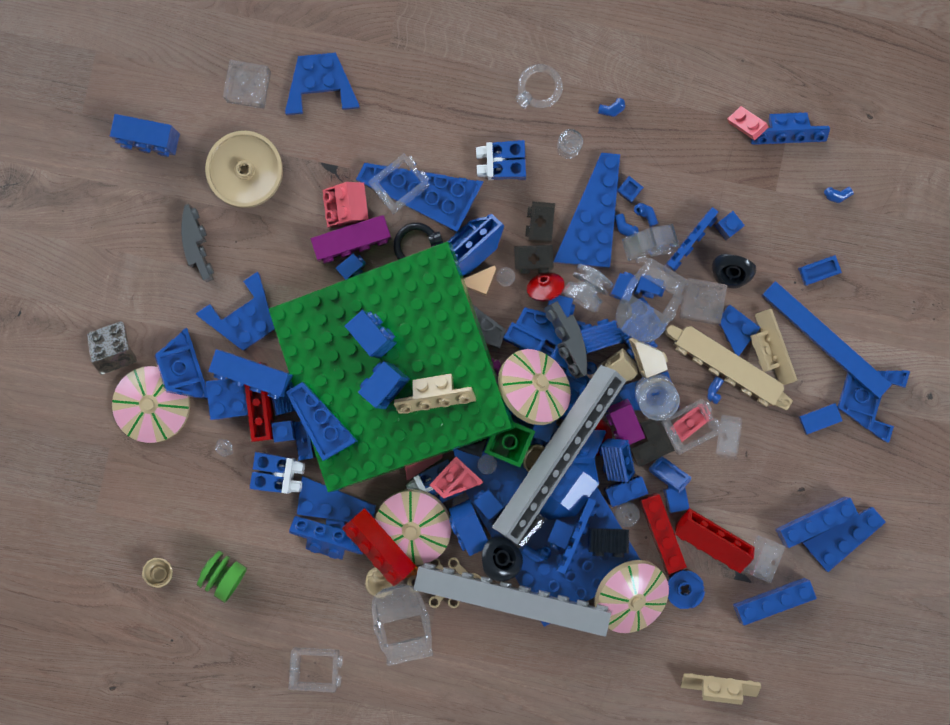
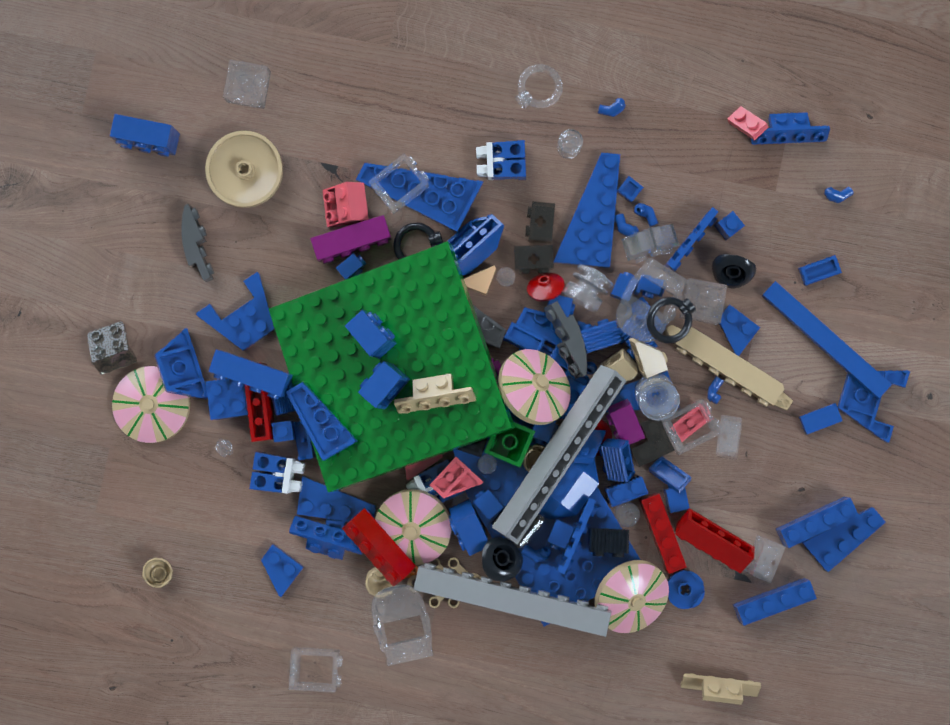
bright green wheel [197,550,247,603] -> none
blue wing [285,52,360,116] -> none
tan bracket [750,309,797,385] -> none
none -> blue wing [261,544,304,597]
none -> black piece [646,297,696,344]

